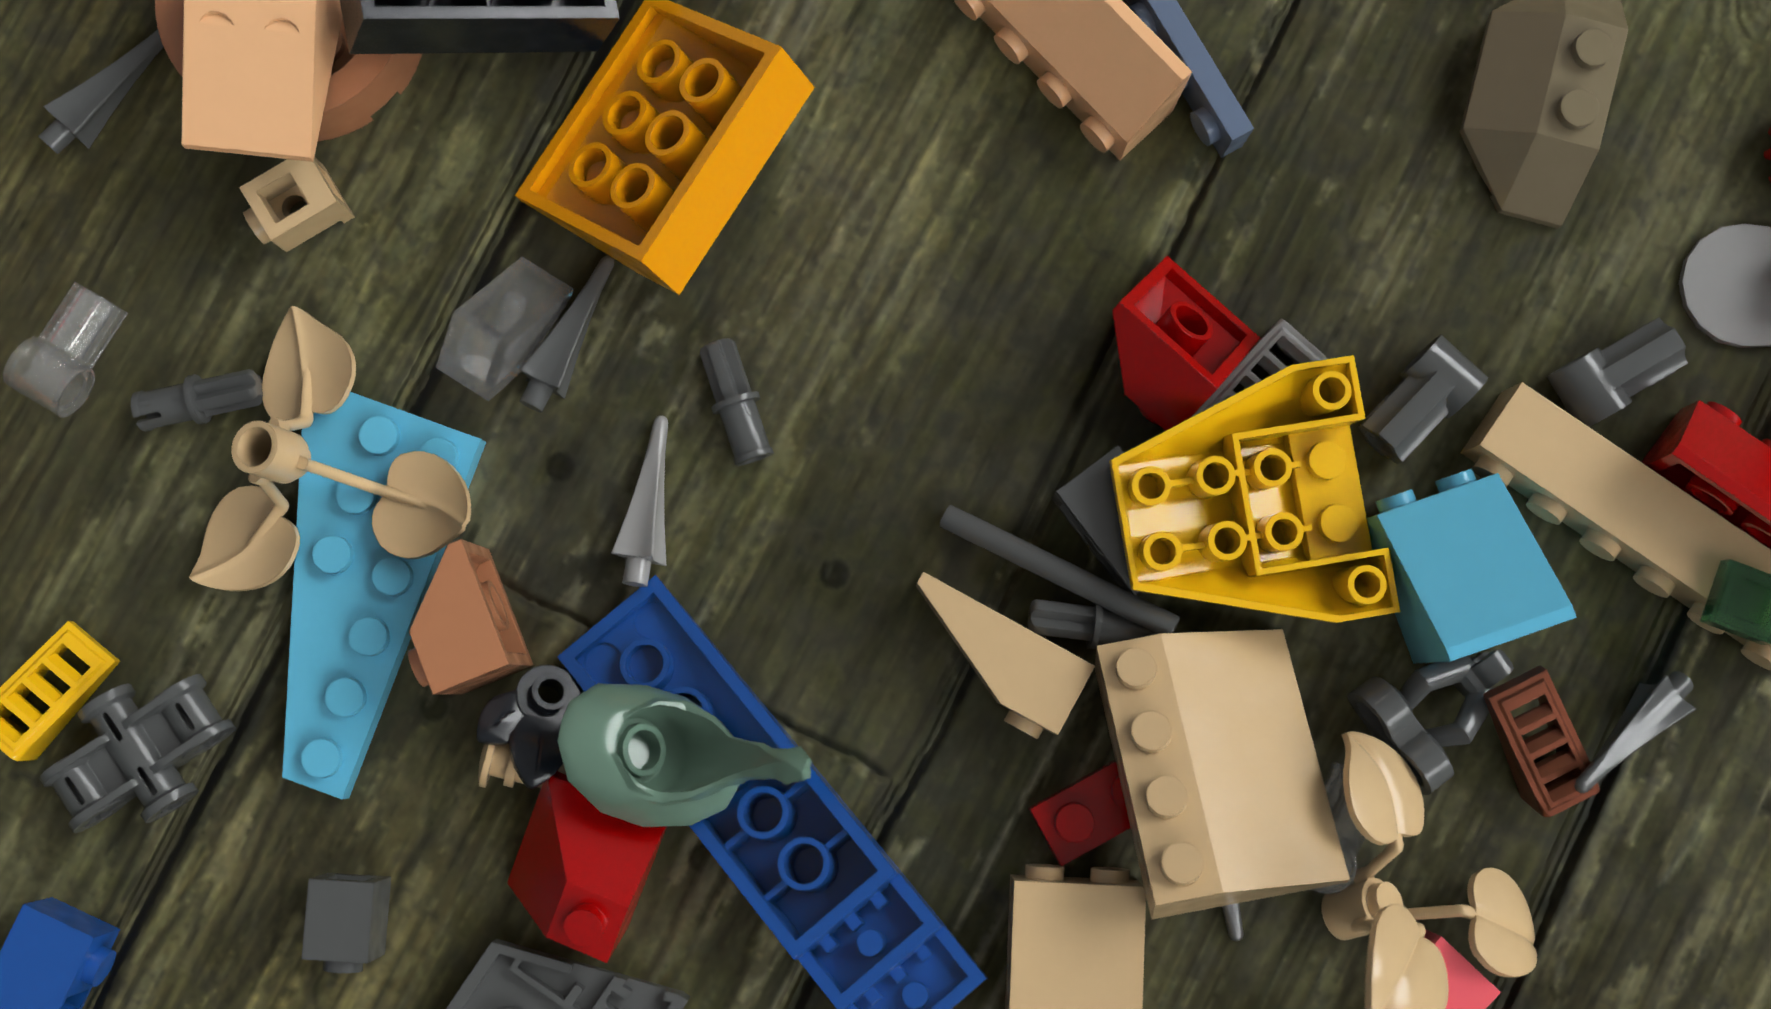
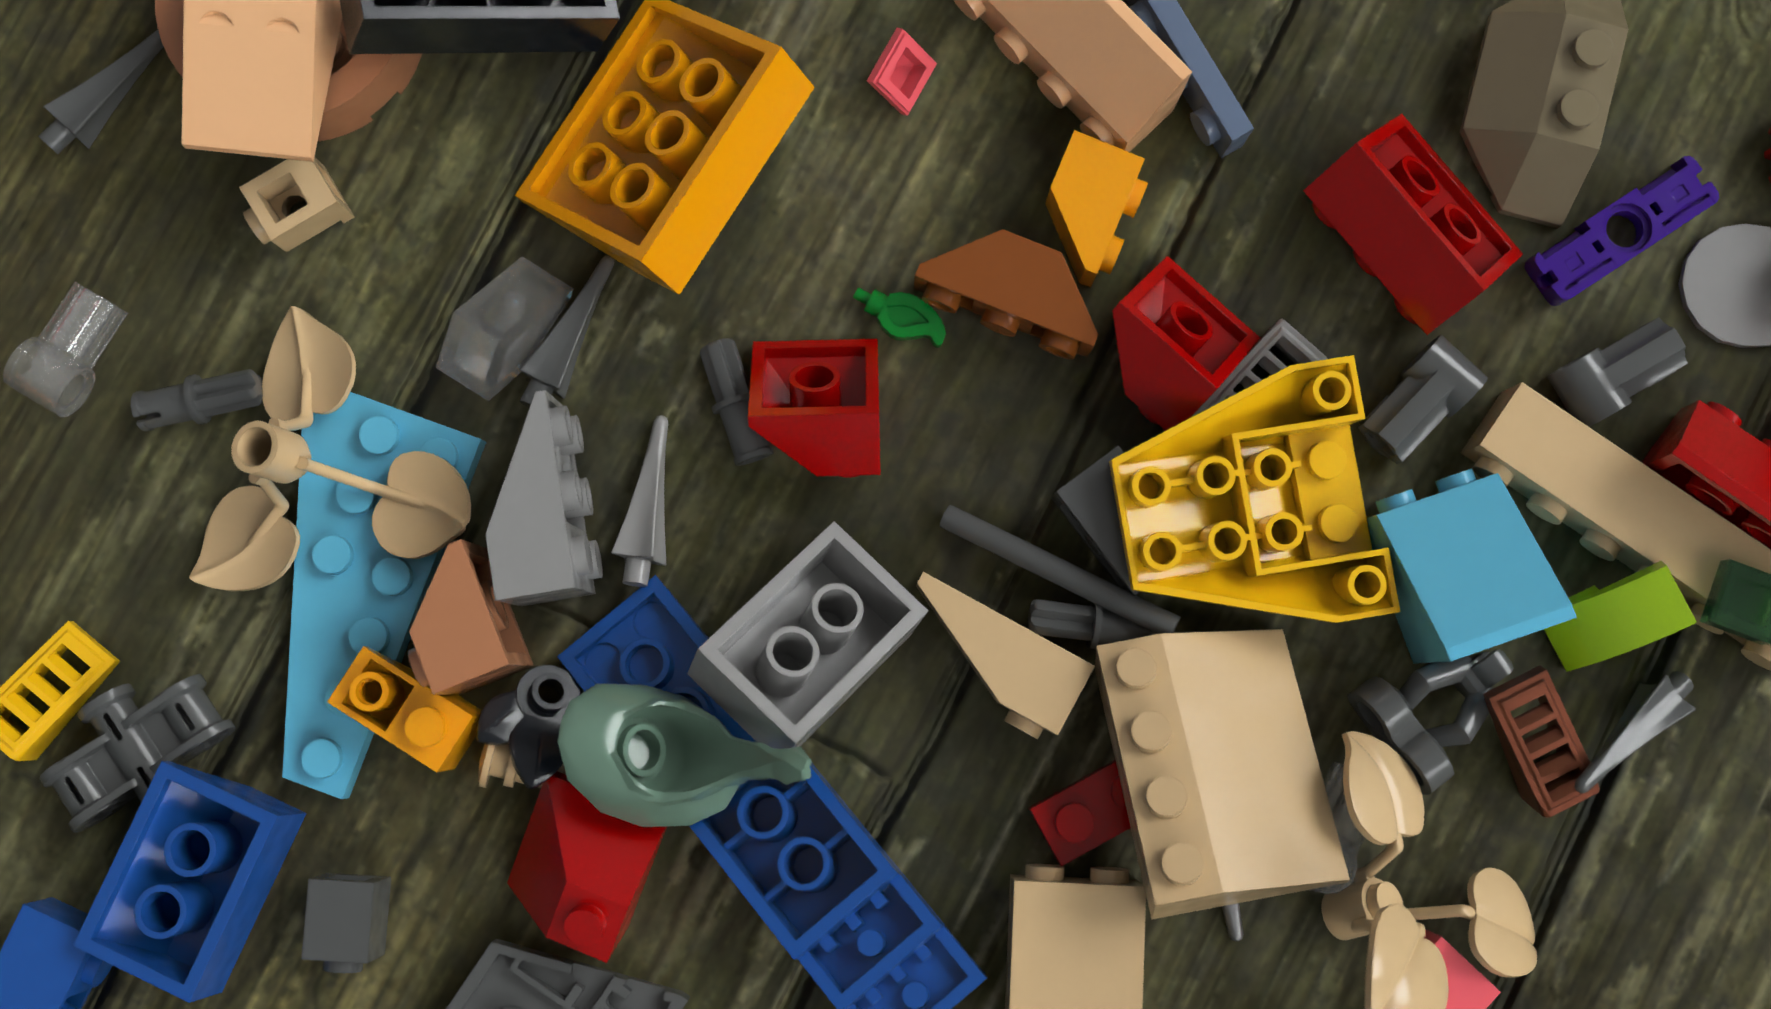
none -> blue slope [73,761,307,1003]
none -> light orange slope [327,646,482,772]
none -> light grey slope [485,390,603,606]
none -> light grey brick [687,521,928,749]
none -> red slope [748,339,881,478]
none -> green piece [853,287,946,348]
none -> coral slope [867,28,937,116]
none -> dark orange slope [914,229,1099,360]
none -> light orange slope [1045,130,1148,288]
none -> red slope [1303,113,1523,335]
none -> dark purple piece [1524,156,1719,306]
none -> lime slope [1543,561,1697,672]

